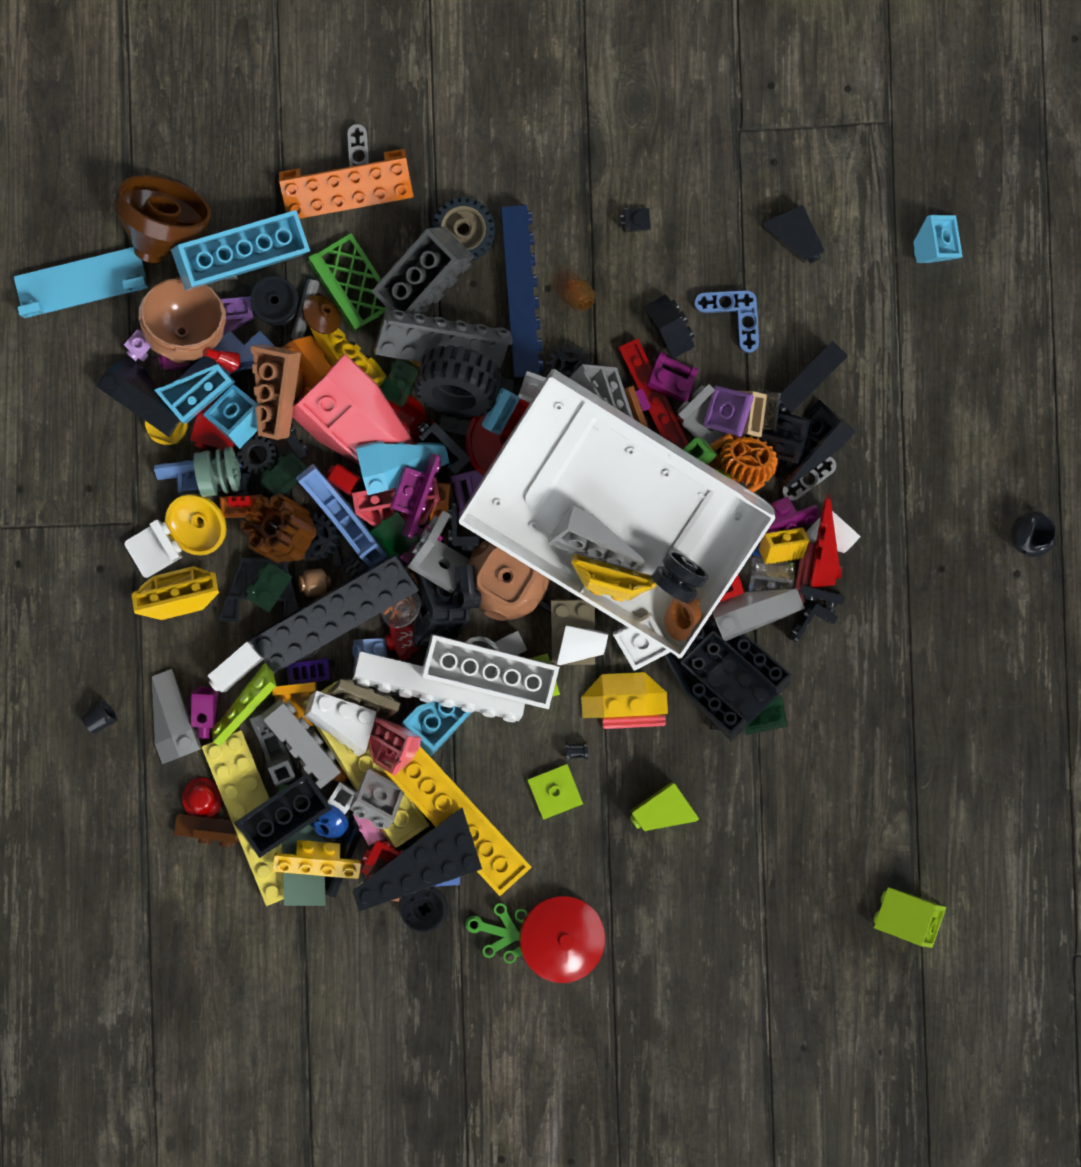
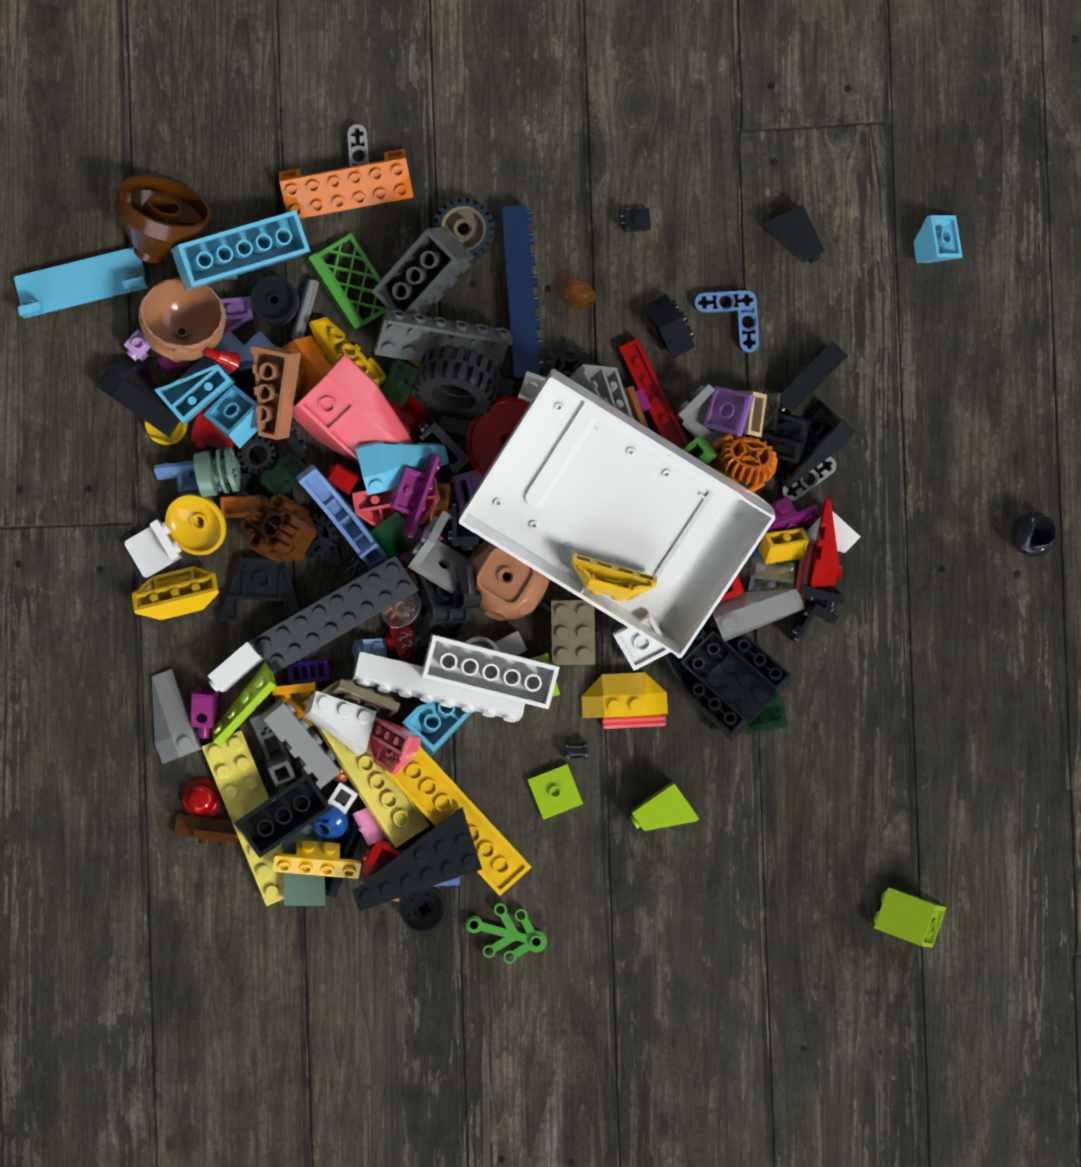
black piece [82,699,118,734] -> none
red tile [228,496,254,508] -> none
clear green bracket [246,562,293,613] -> none
medium nougat head [299,568,331,597] -> none
reddish brown dish [302,295,341,335] -> none
light grey plate [349,769,404,829] -> none
medium azure bracket [482,388,520,436] -> none
red dish [519,896,605,983] -> none
light grey wedge [548,506,644,571] -> none
white slope [557,625,608,665] -> none
magenta plate [646,351,699,403] -> none
black wheel [652,550,708,604] -> none
dark orange piece [664,598,702,641] -> none

